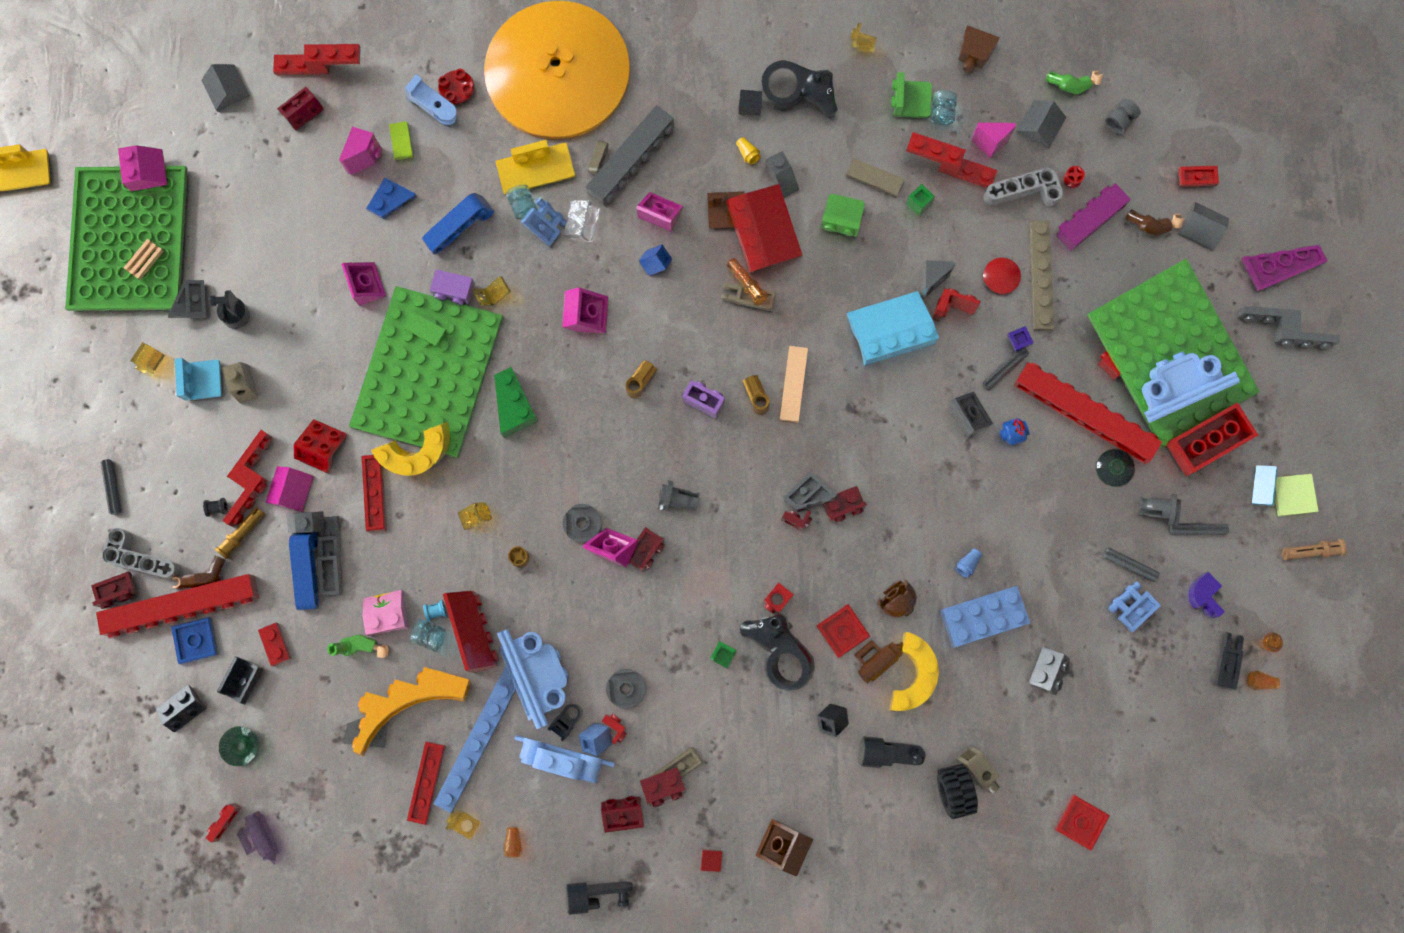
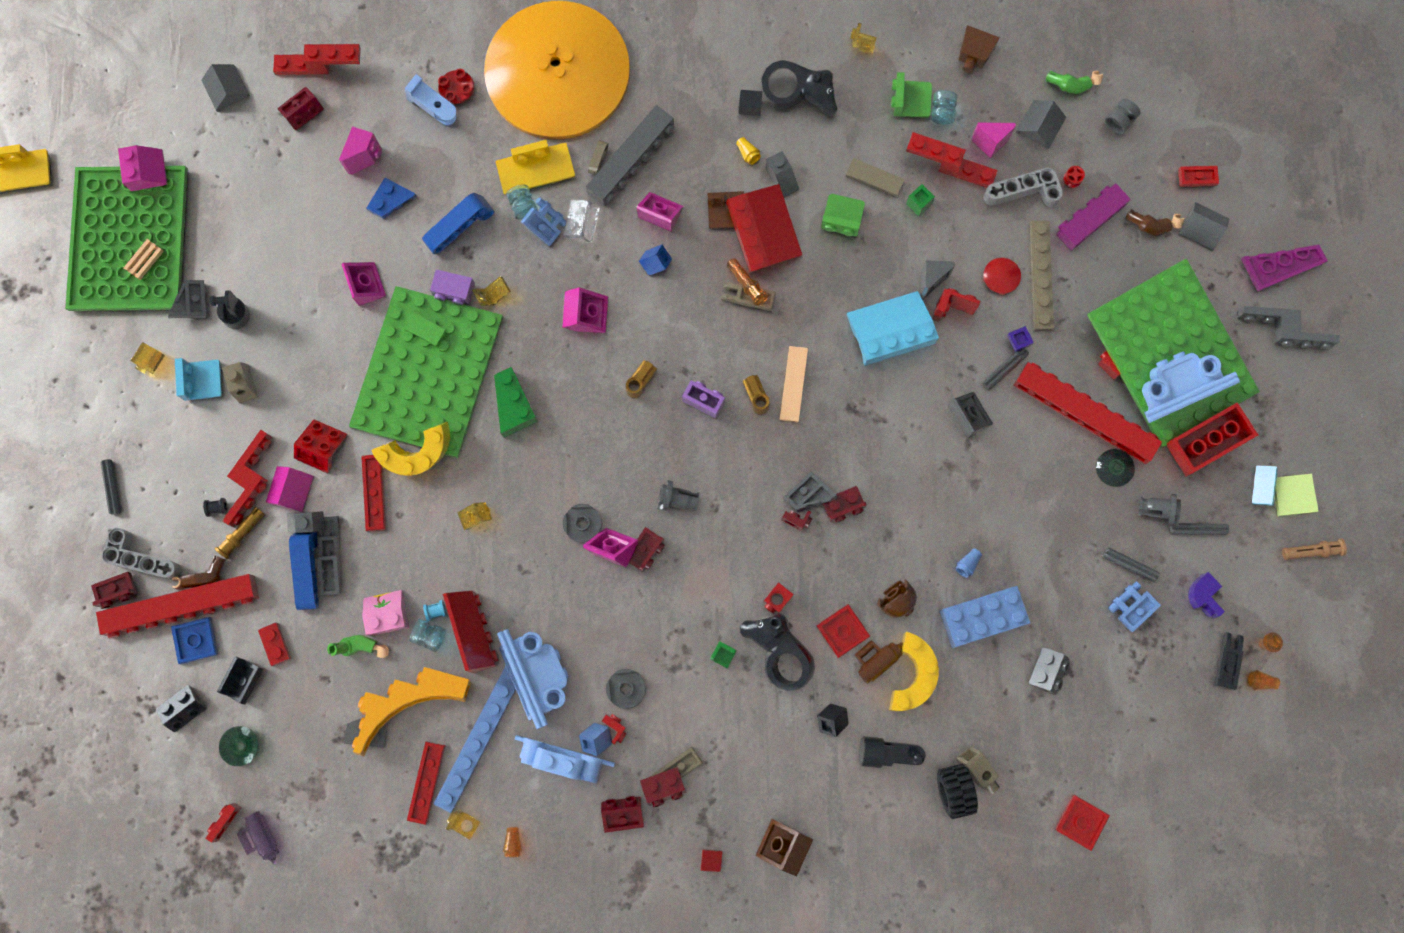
lime tile [389,121,413,160] -> none
pearl gold wheel [508,546,530,567] -> none
black piece [548,704,583,742] -> none
black piece [566,881,633,915] -> none
blue head [999,418,1030,446] -> none

